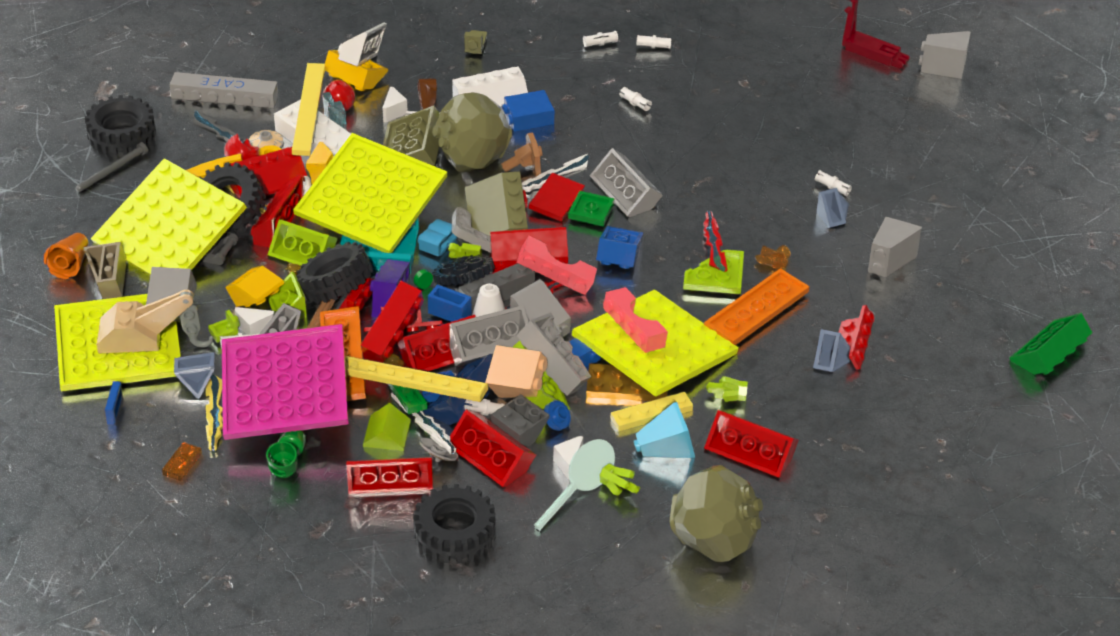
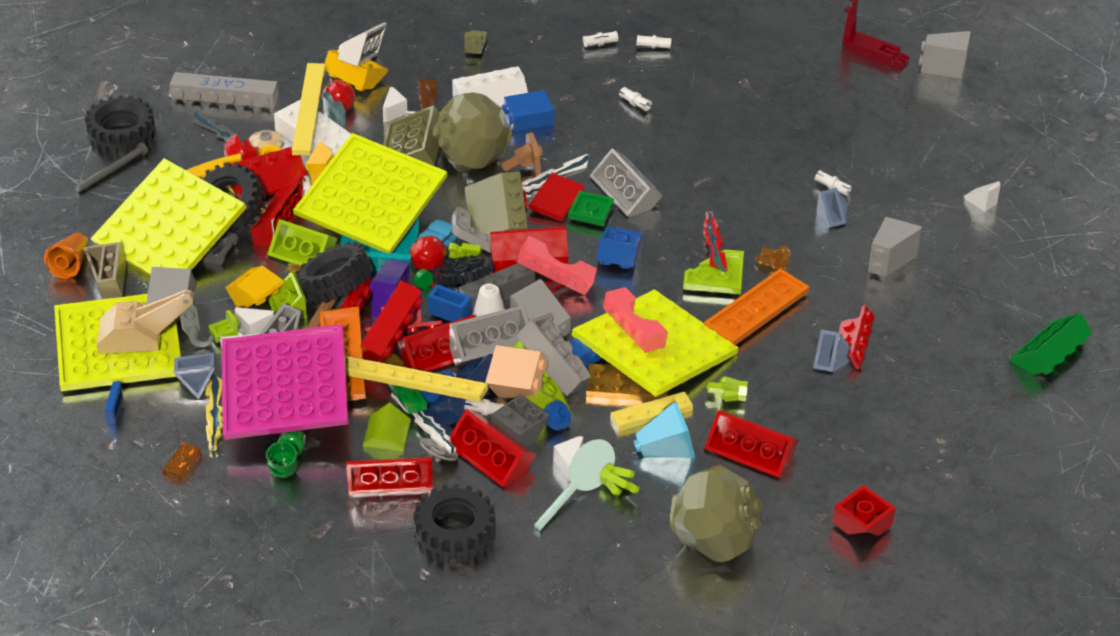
none -> red piece [410,236,447,270]
none -> red slope [832,485,896,536]
none -> white slope [964,181,1001,212]

